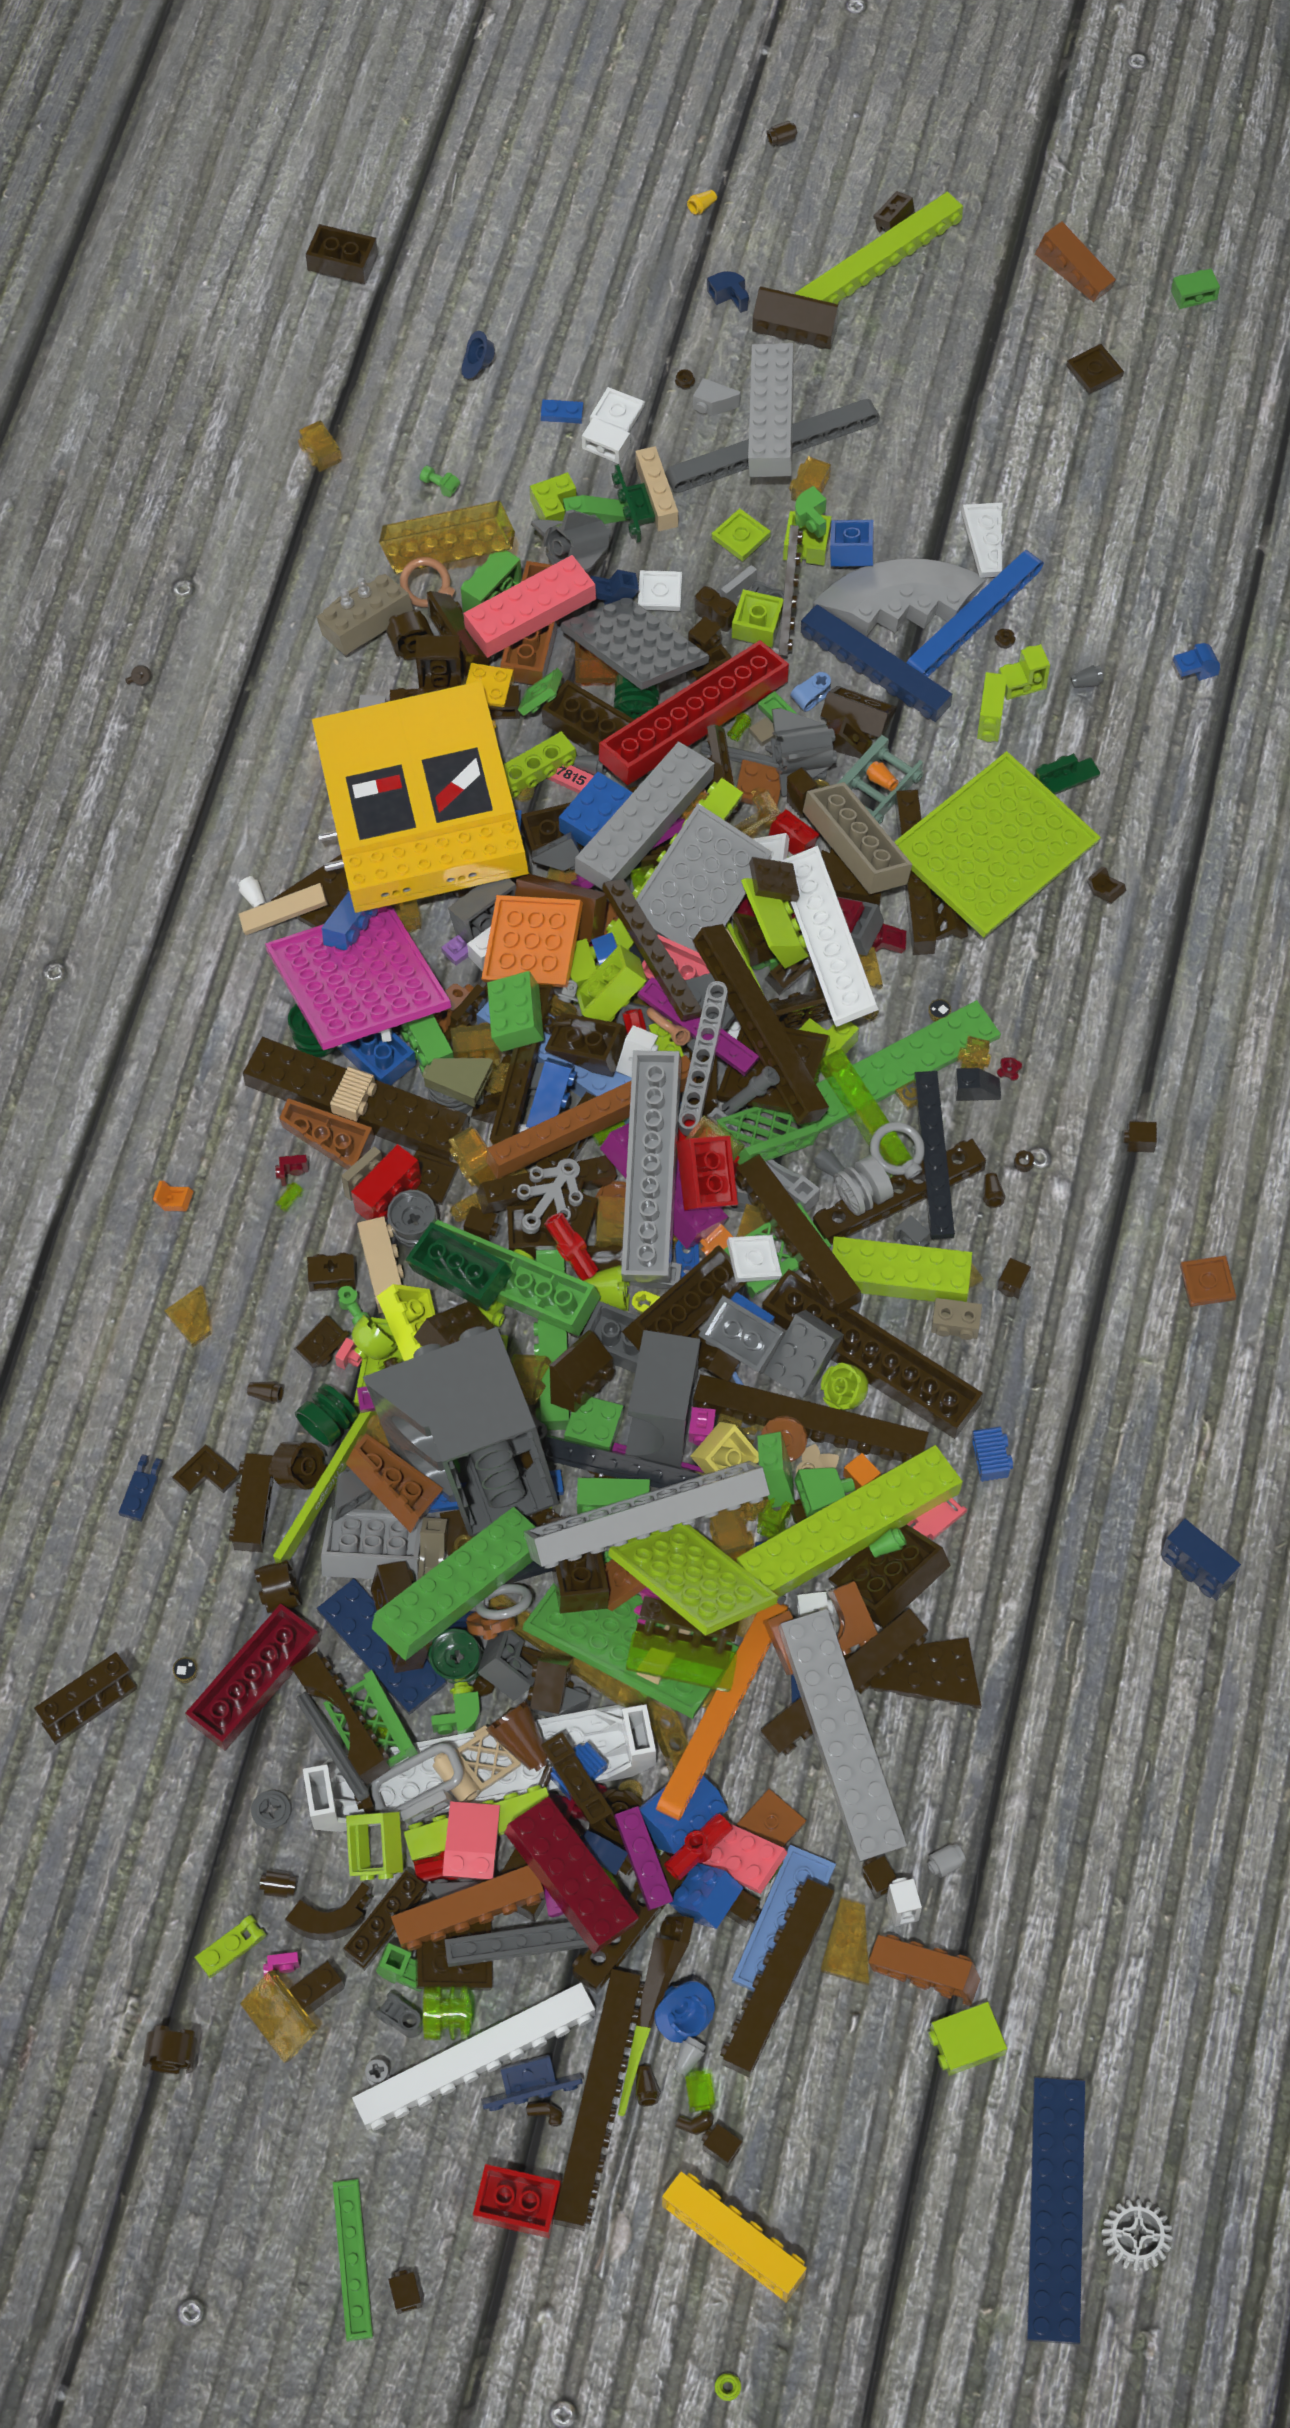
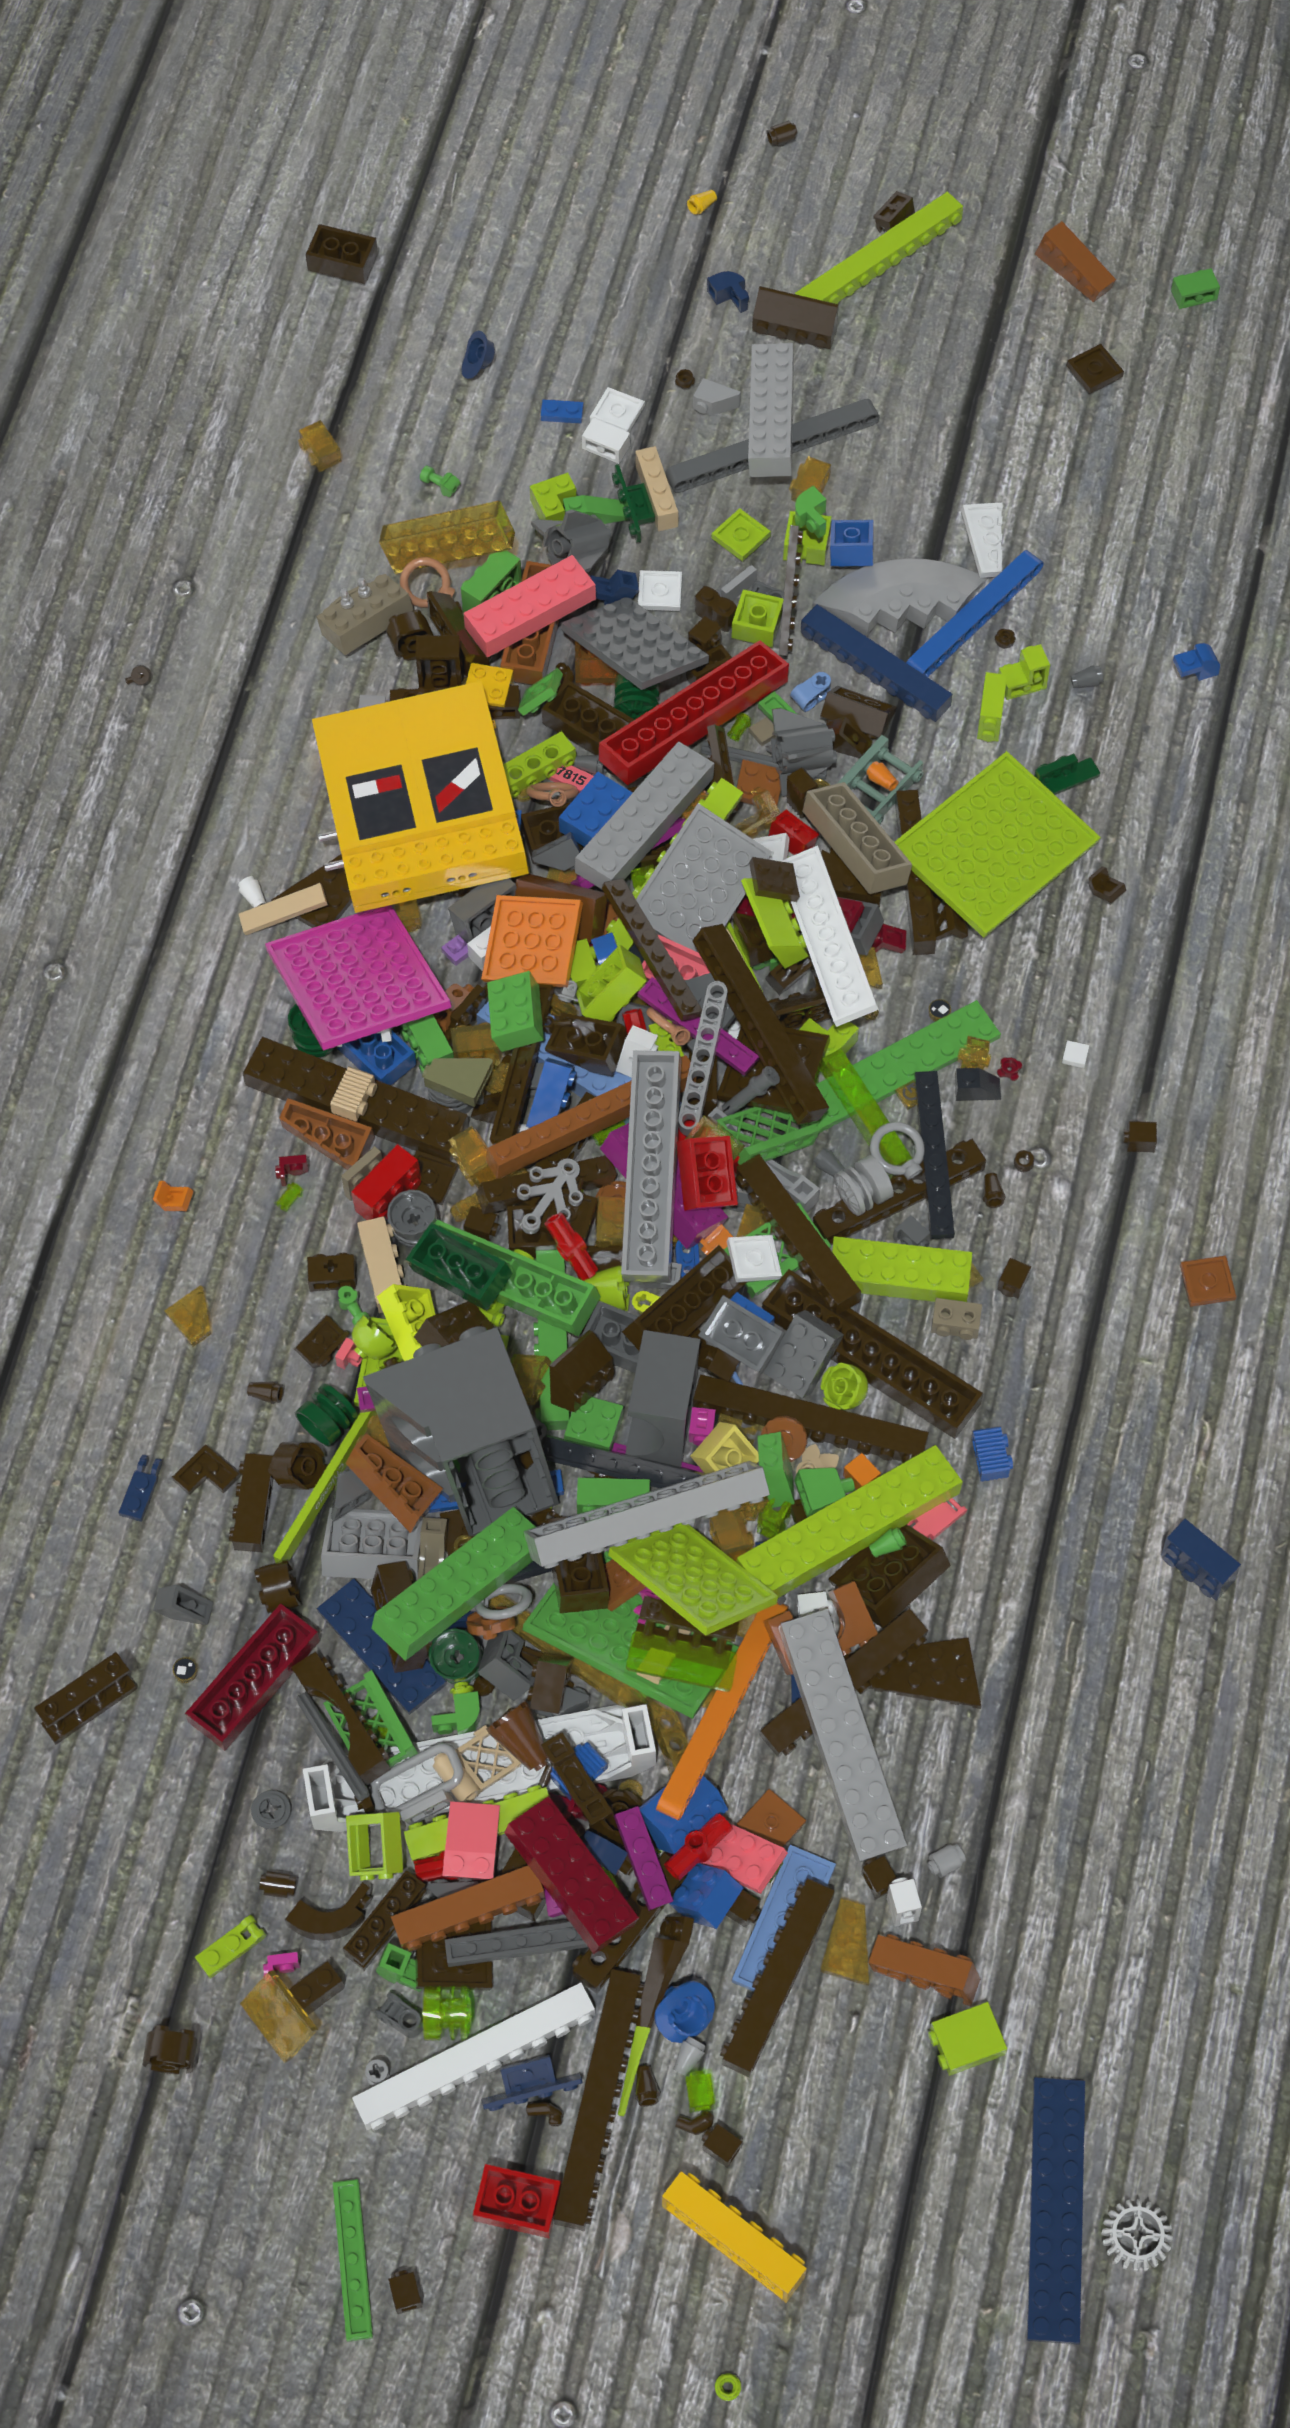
blue brick [322,891,378,950] -> none
none -> dark grey slope [153,1585,213,1625]
none -> nougat piece [526,782,578,807]
none -> dark brown arm [556,662,574,690]
none -> white tile [1062,1040,1089,1068]

